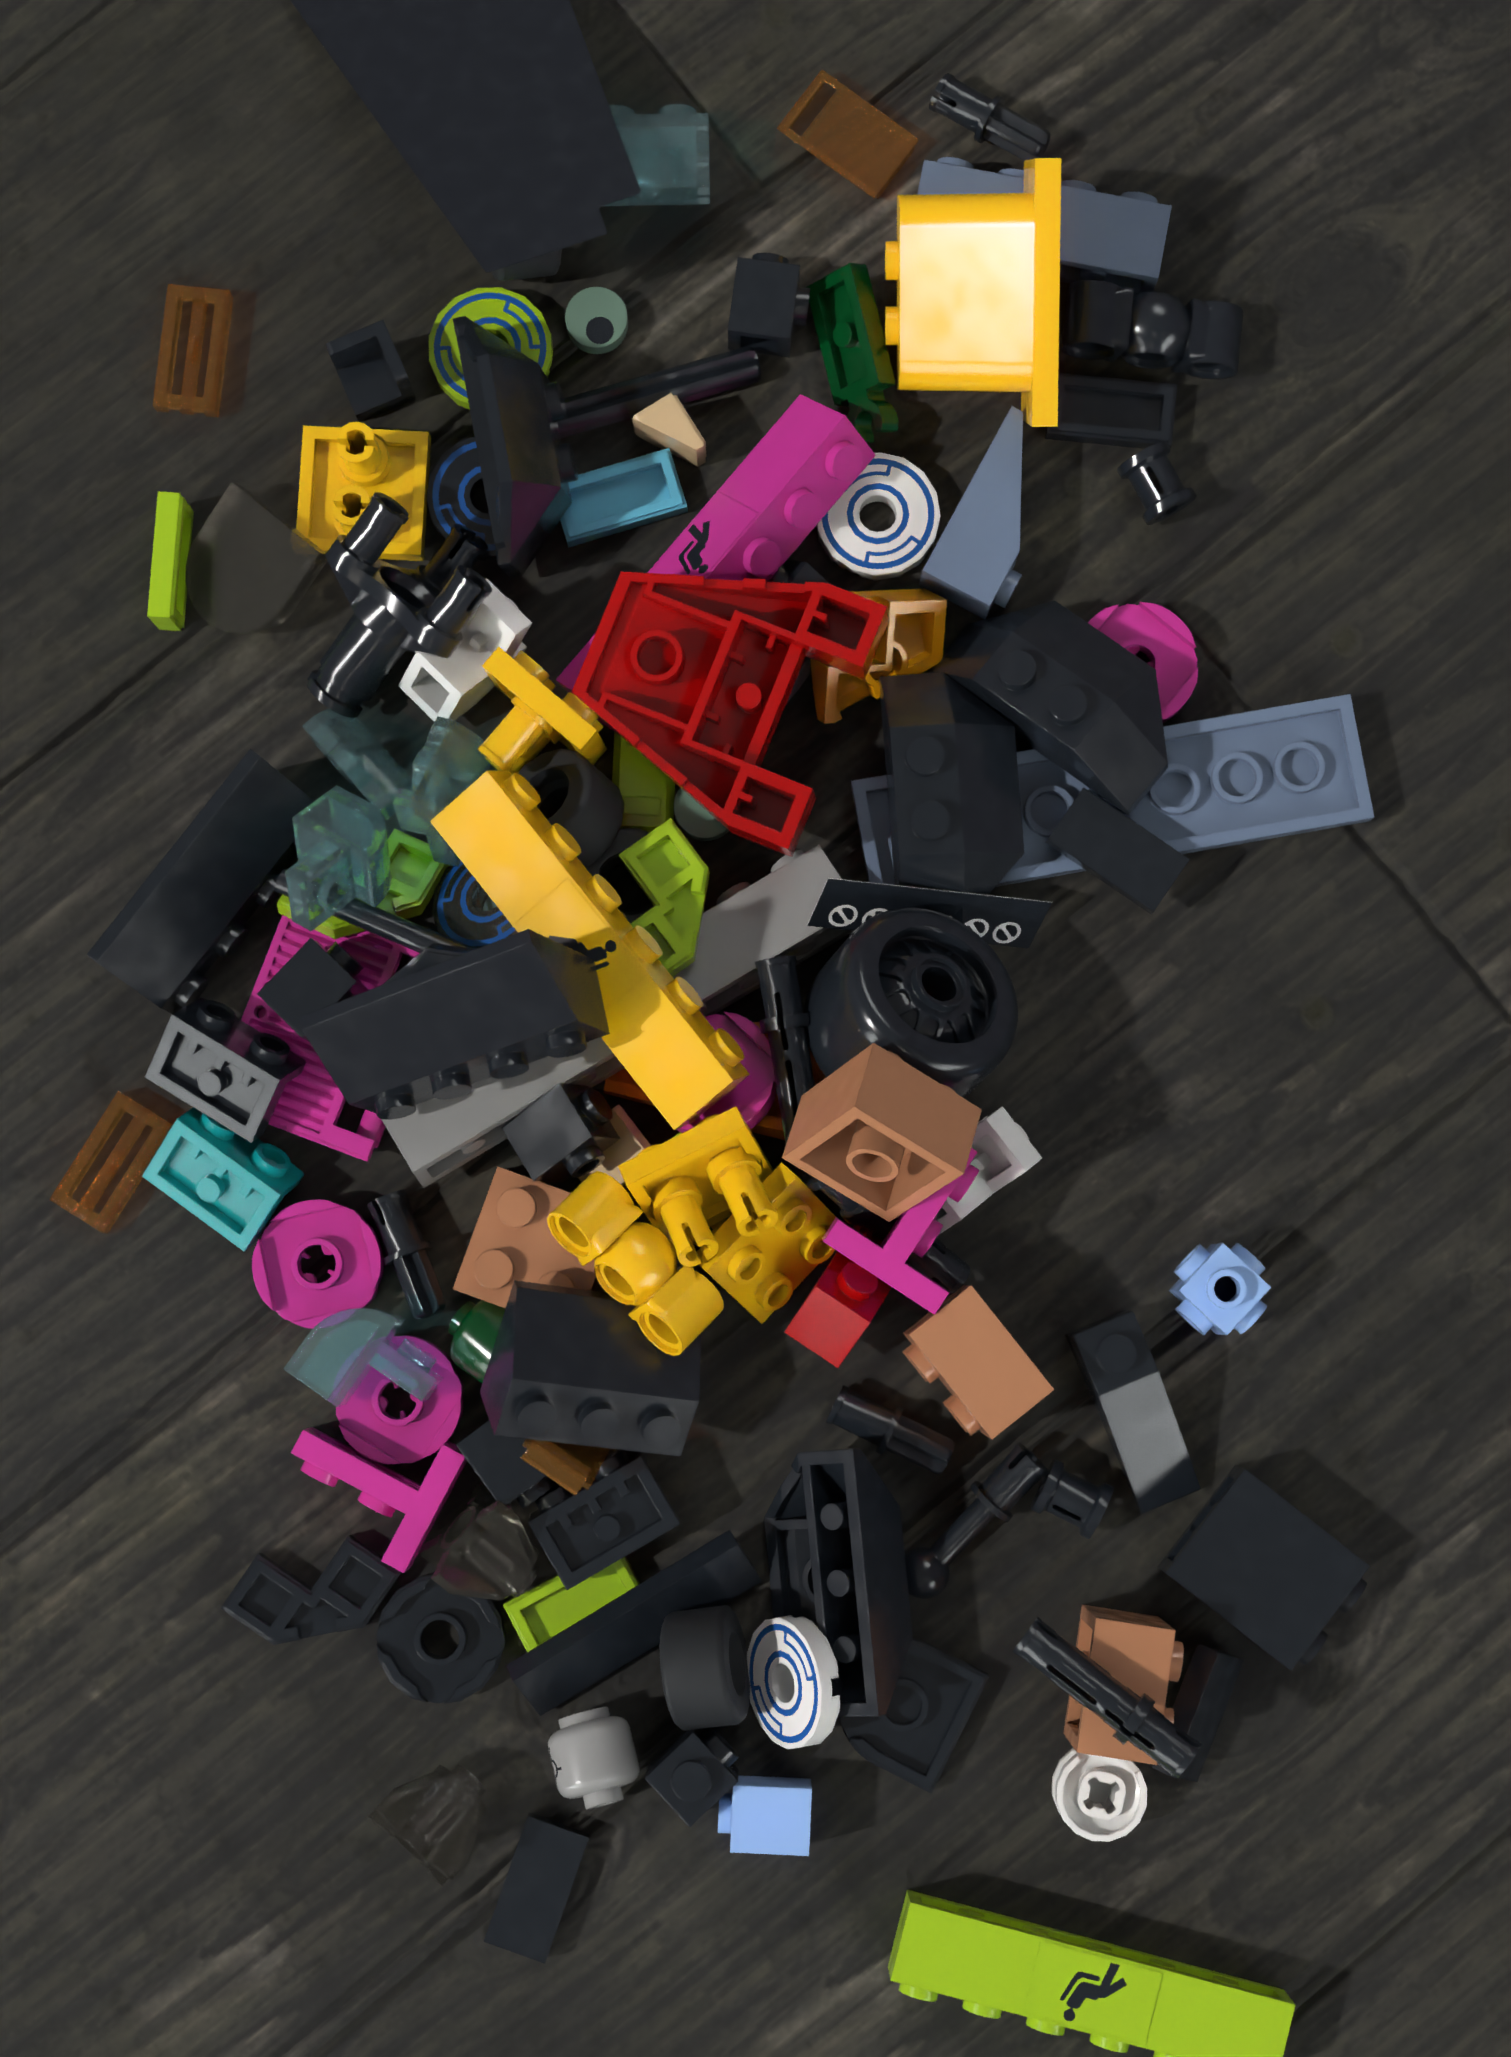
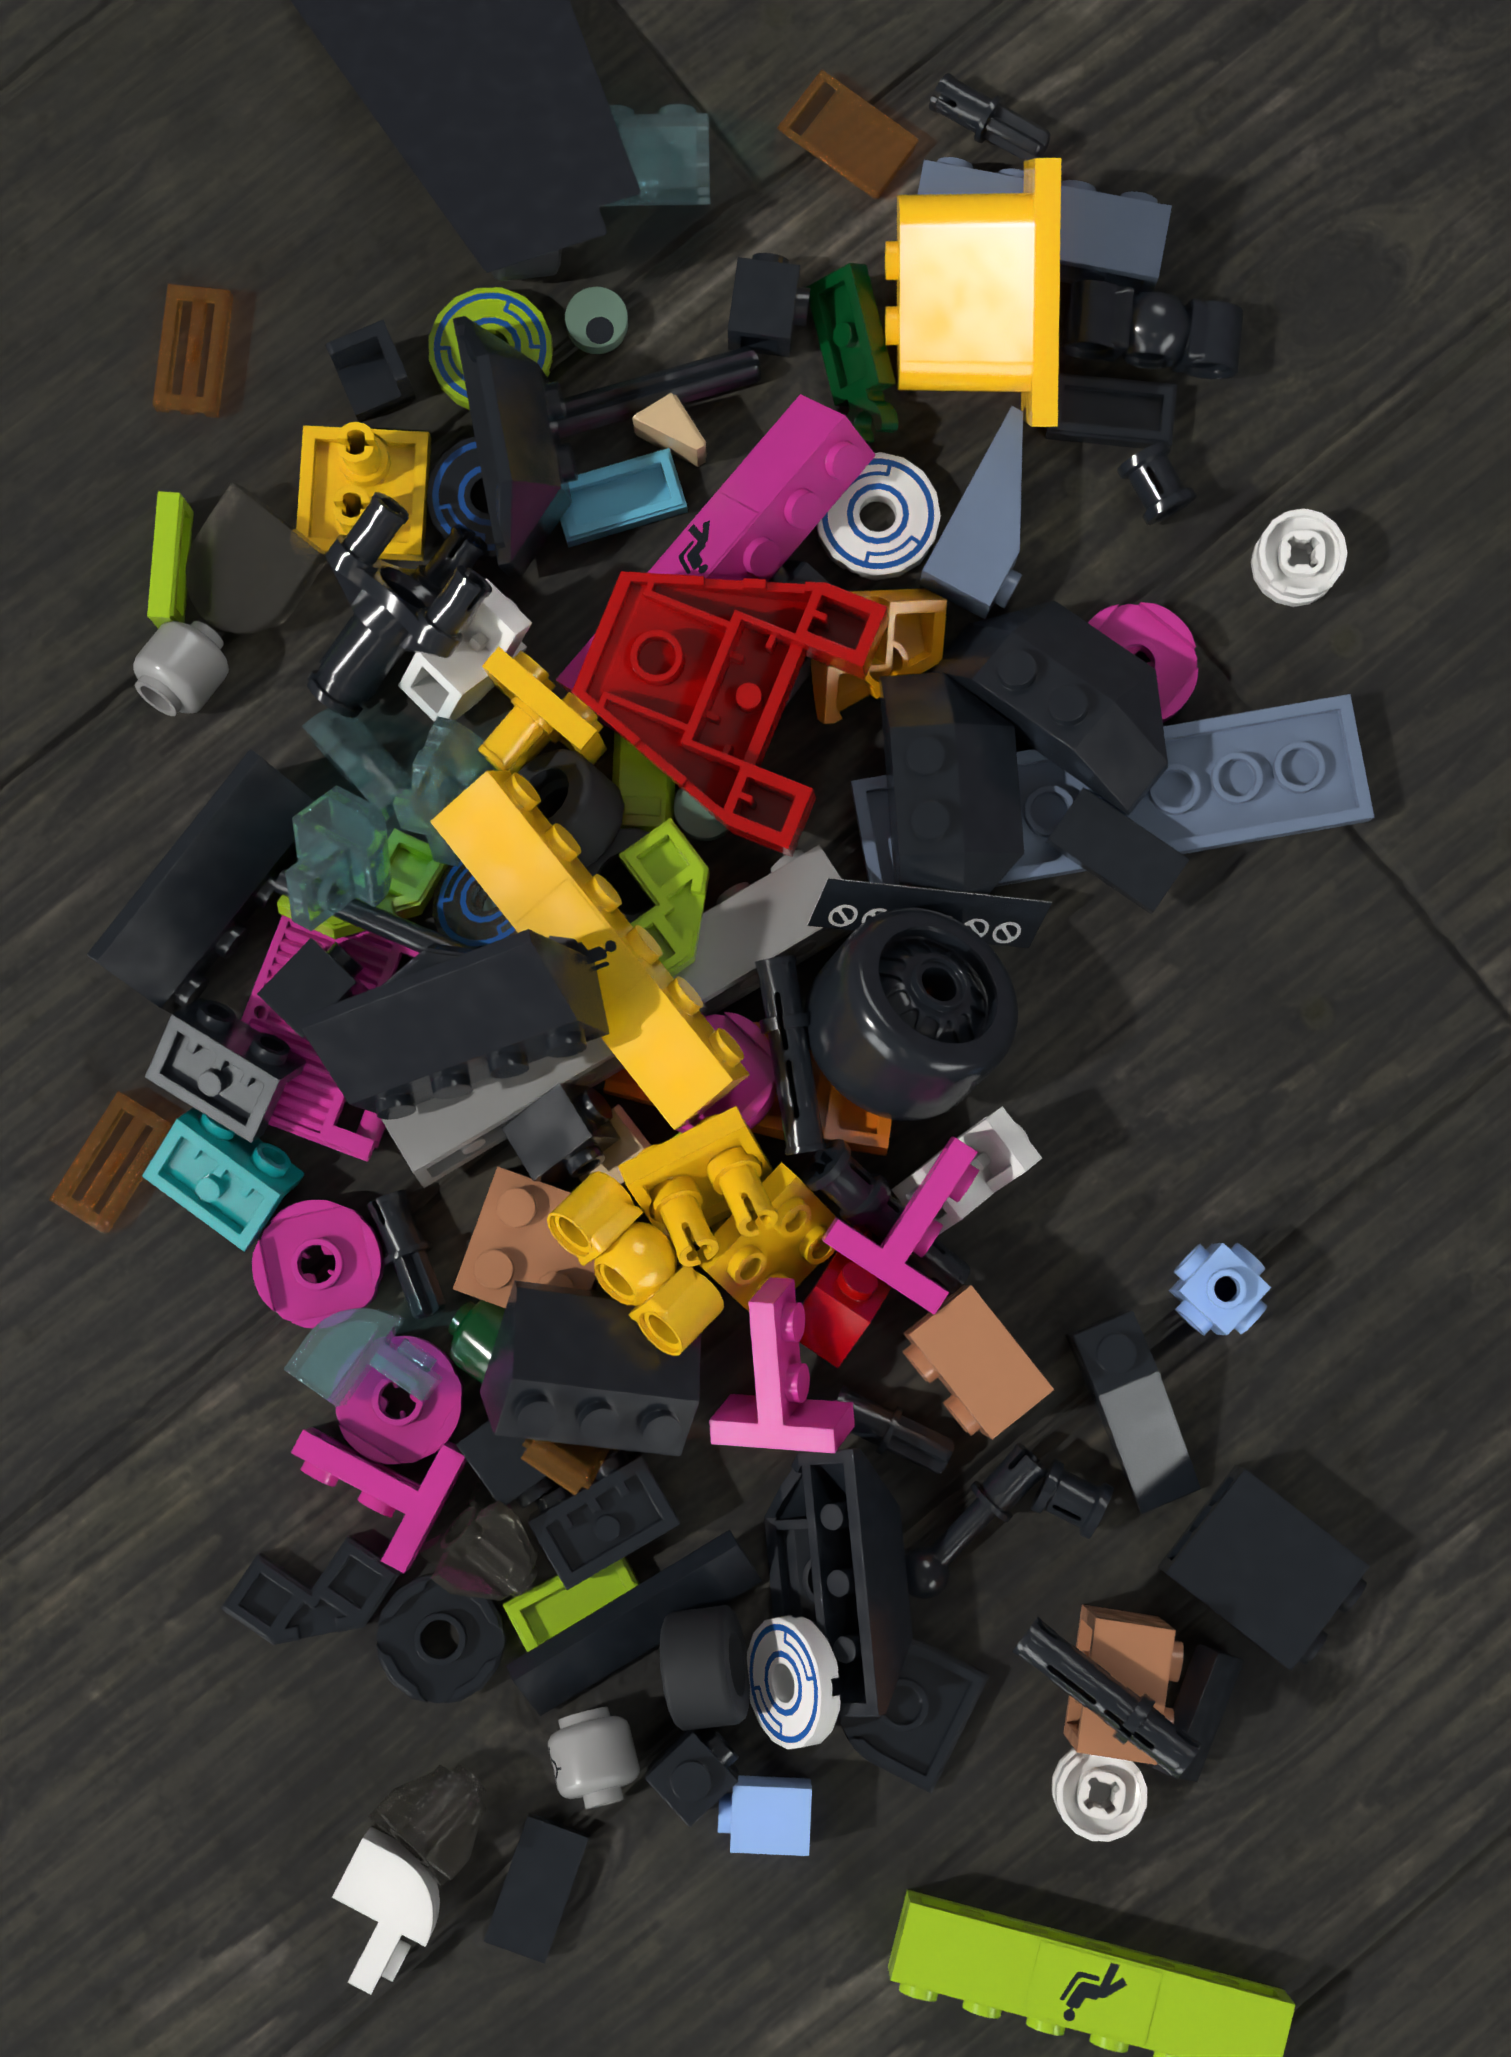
nougat brick [782,1043,982,1222] -> none
none -> light grey head [133,621,229,716]
none -> white brick [332,1827,440,1995]
none -> dark pink bracket [709,1277,854,1453]
none -> white wheel [1251,508,1347,607]

